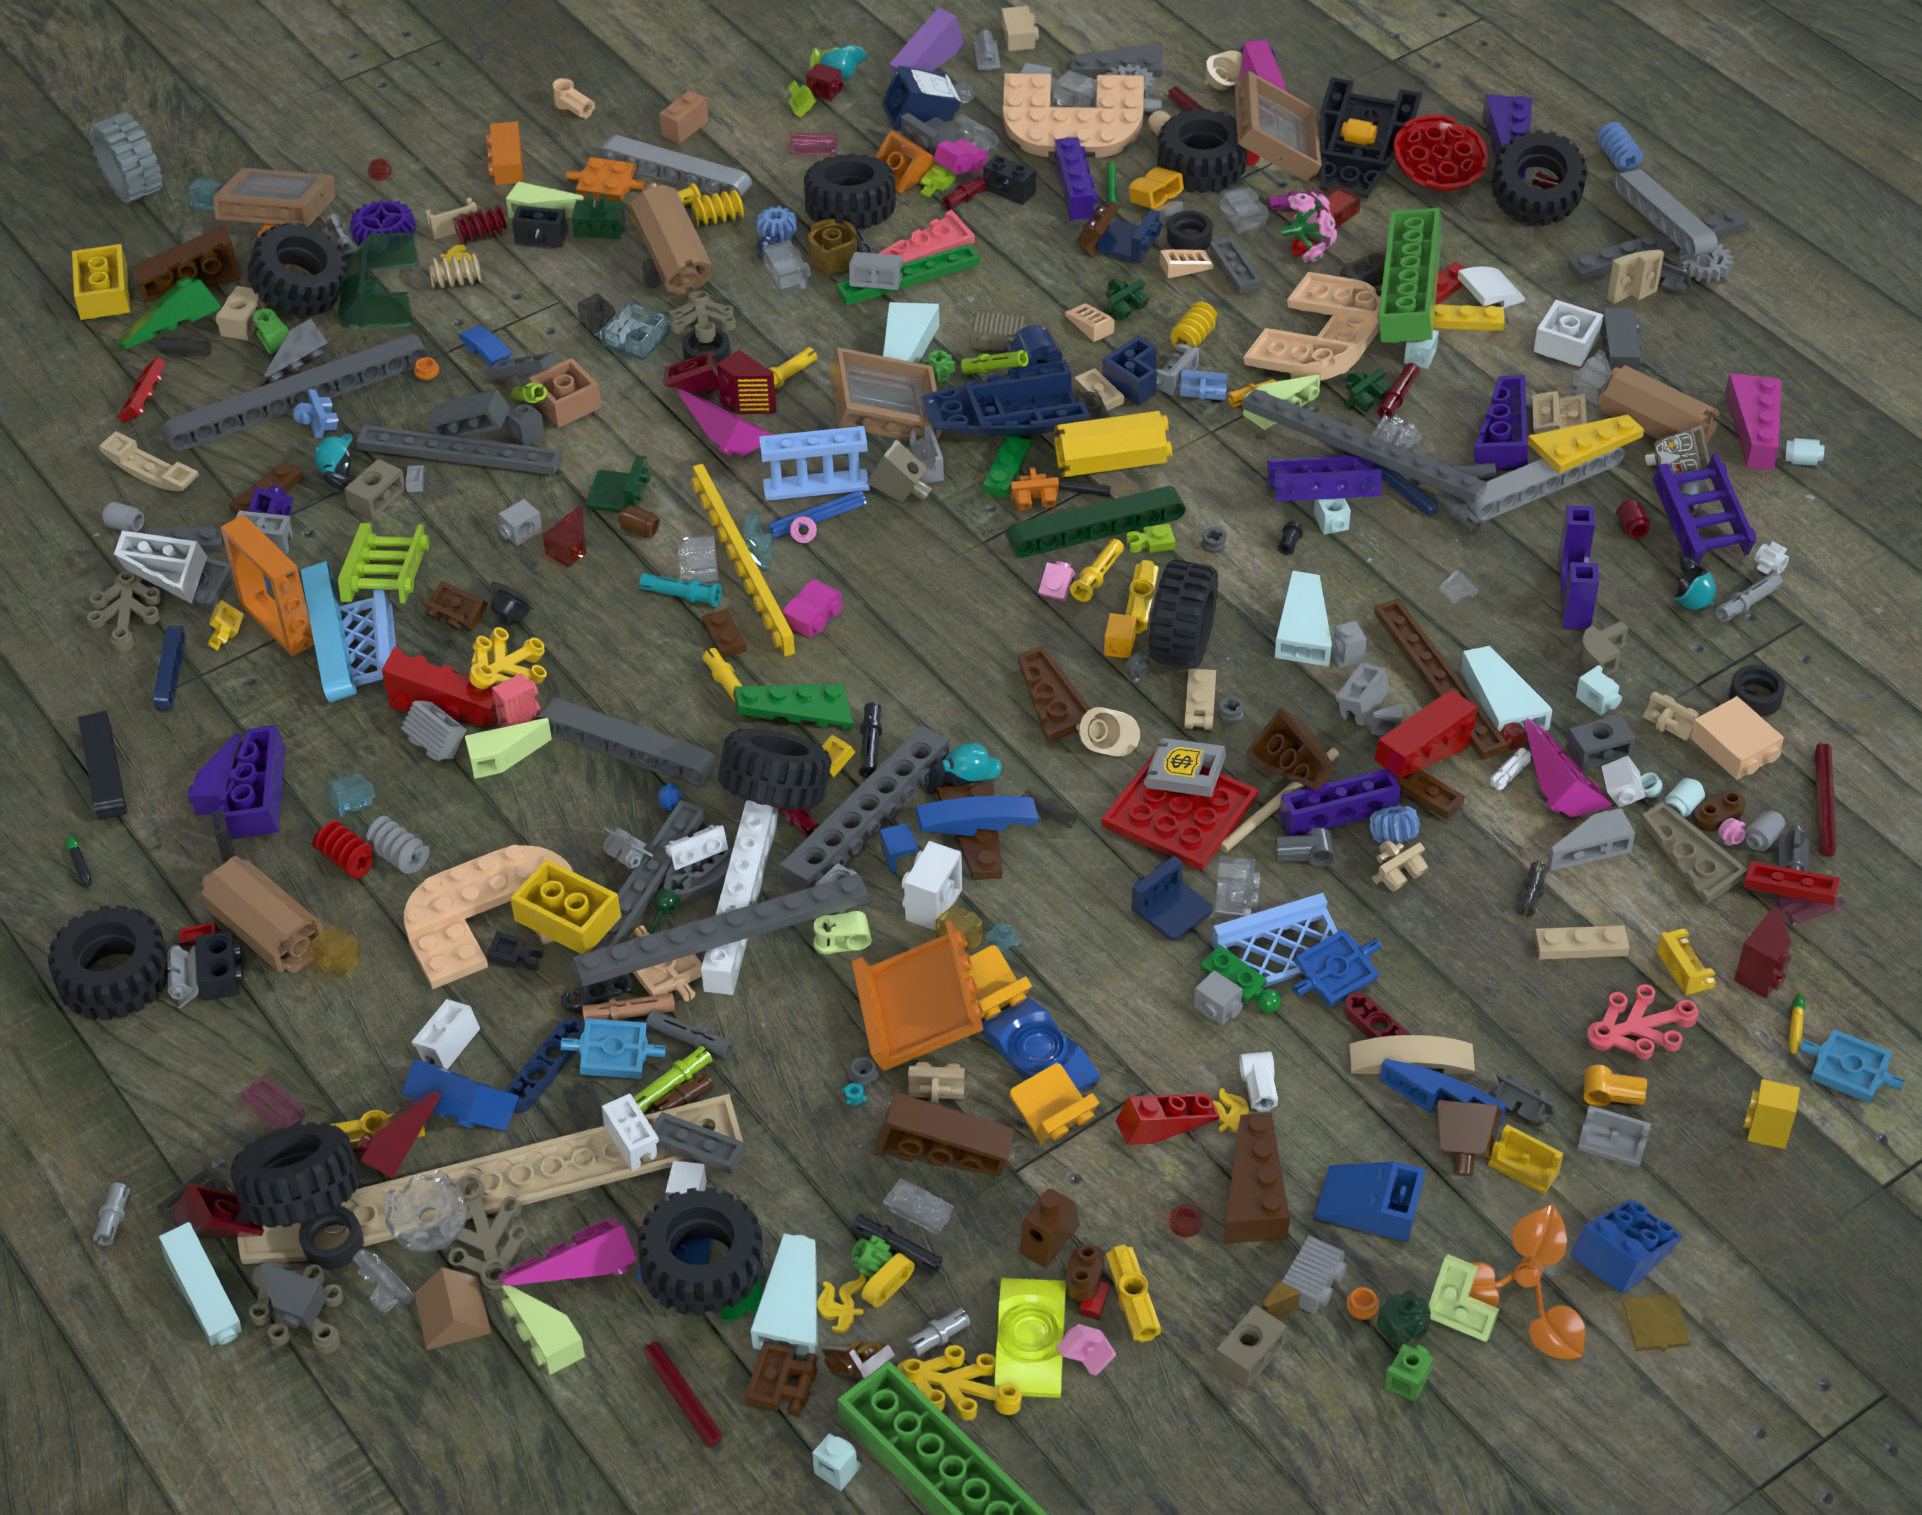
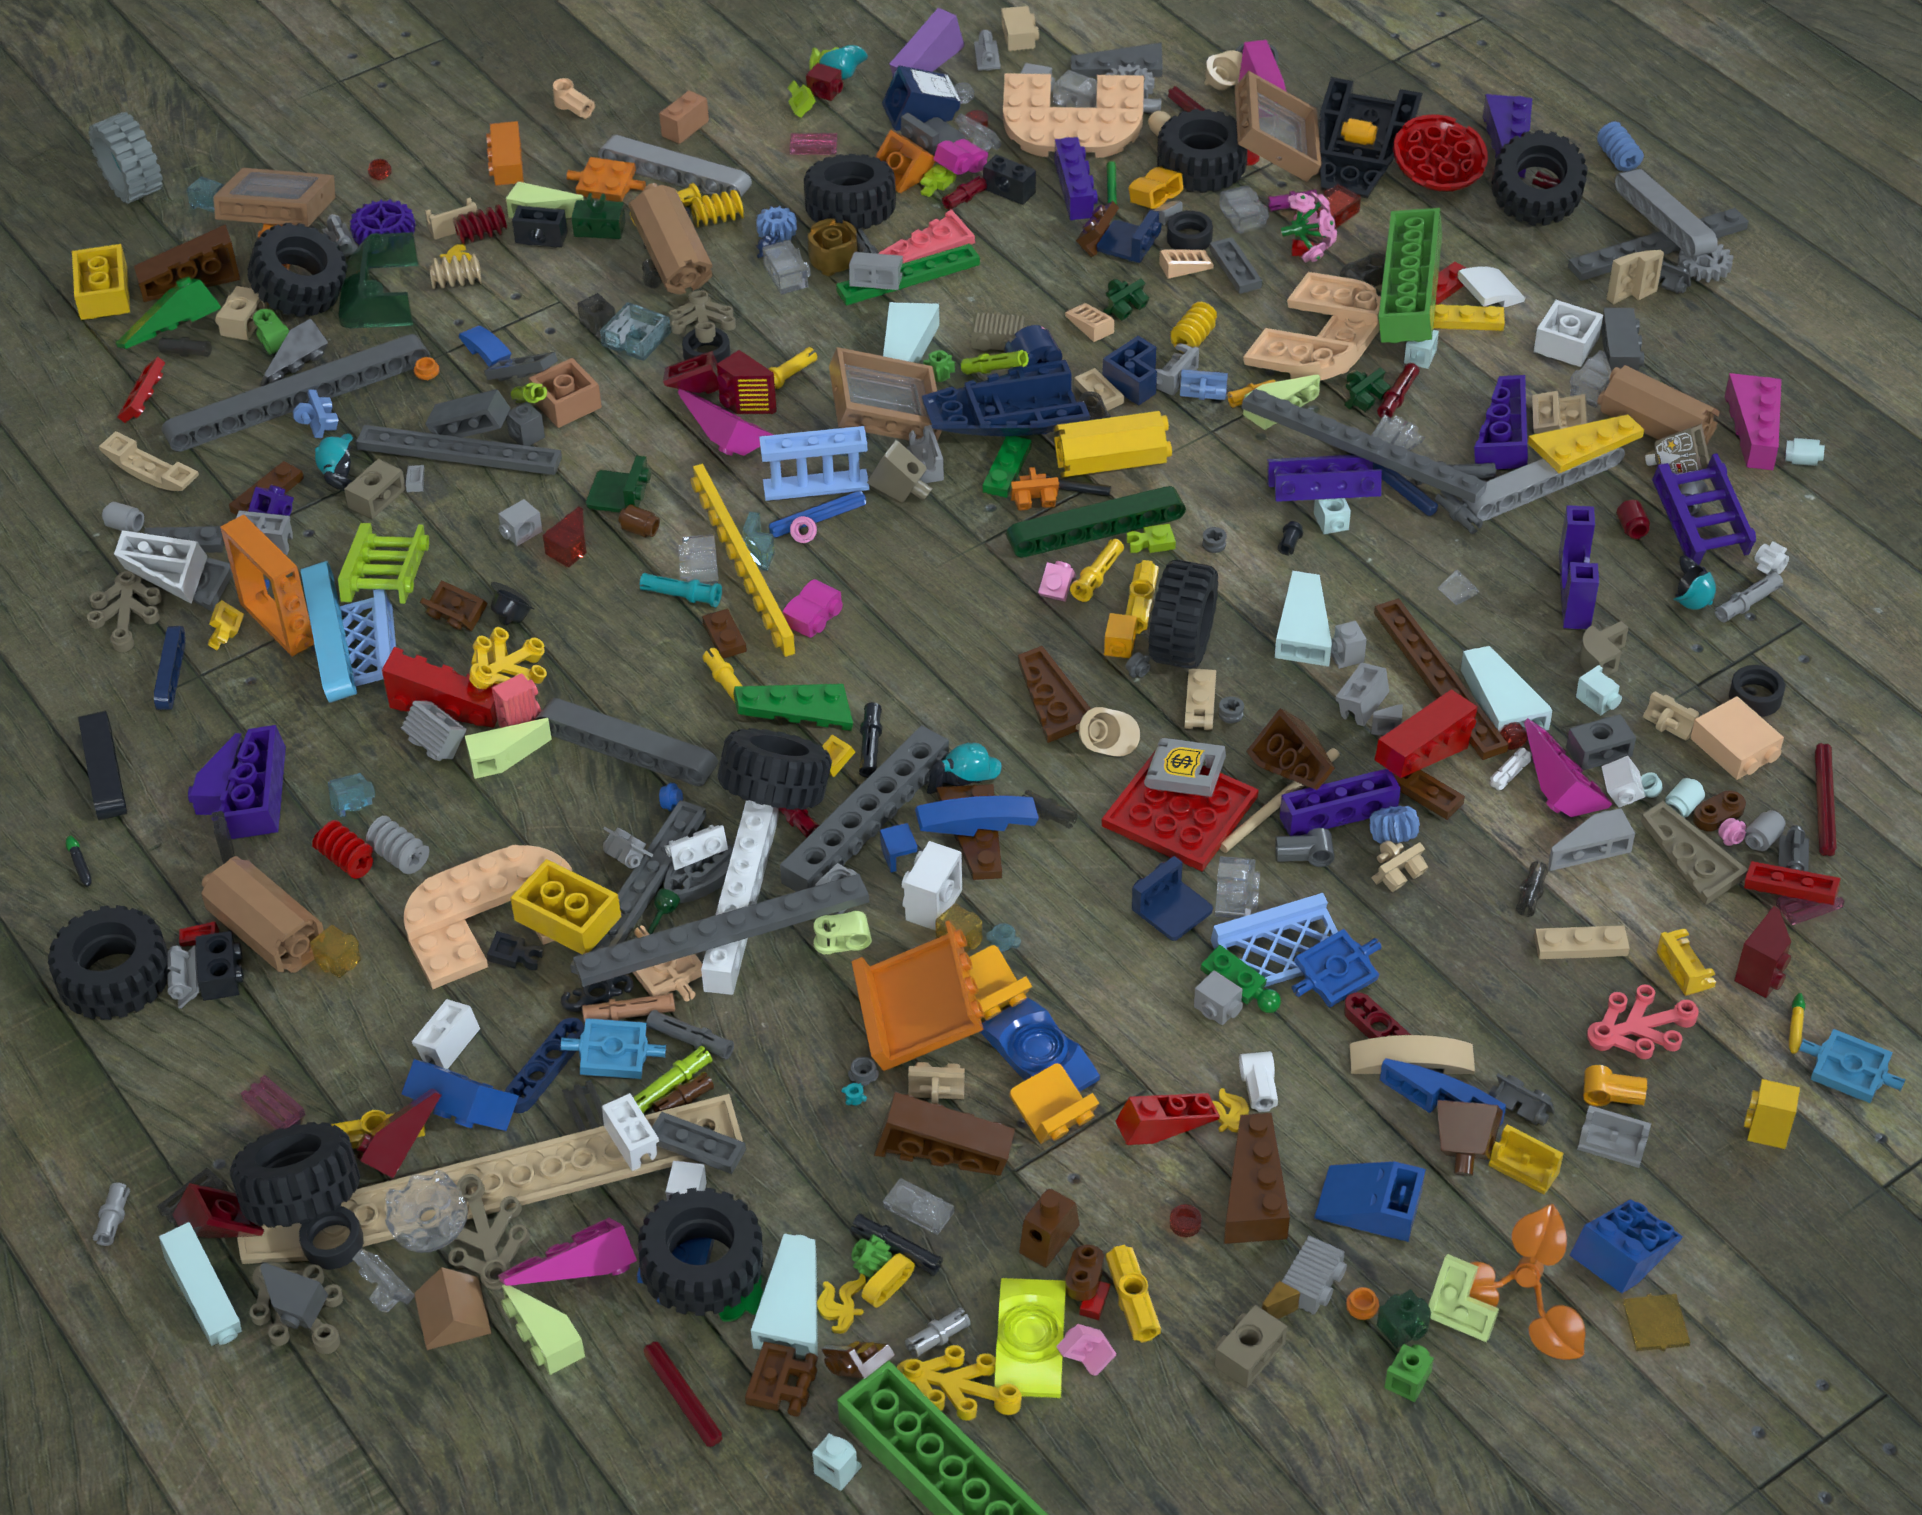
none -> clear red tile [965,110,988,131]

